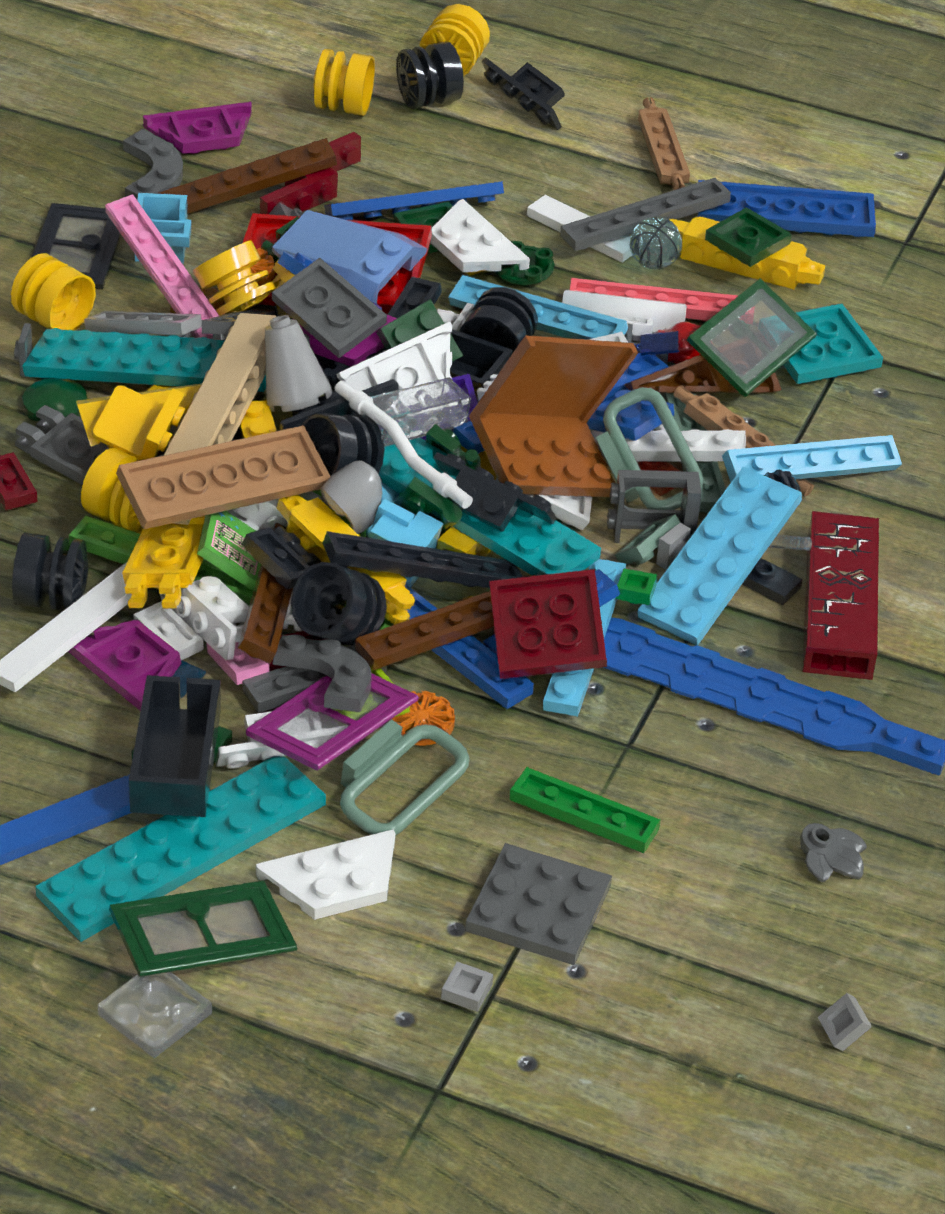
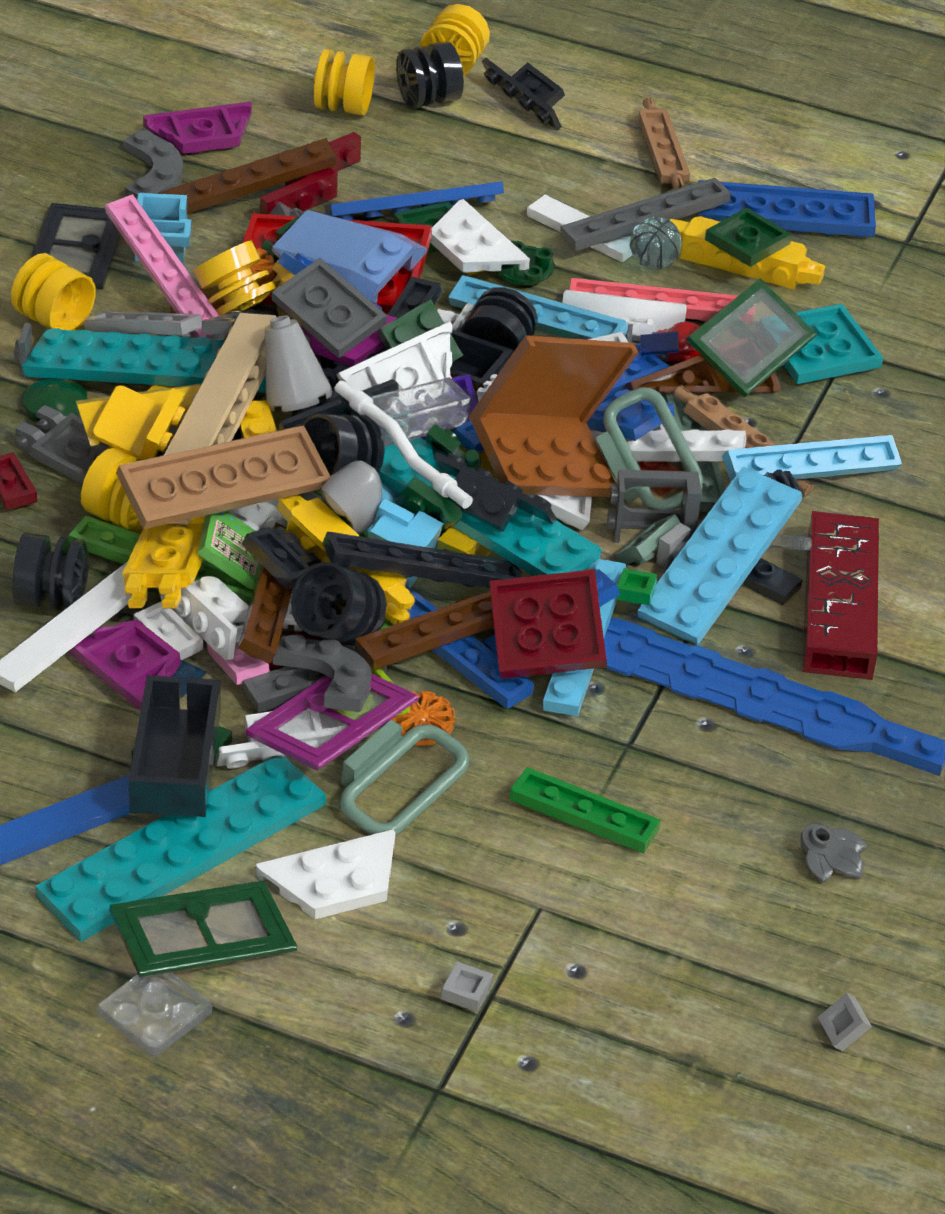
dark grey plate [465,843,612,965] -> none

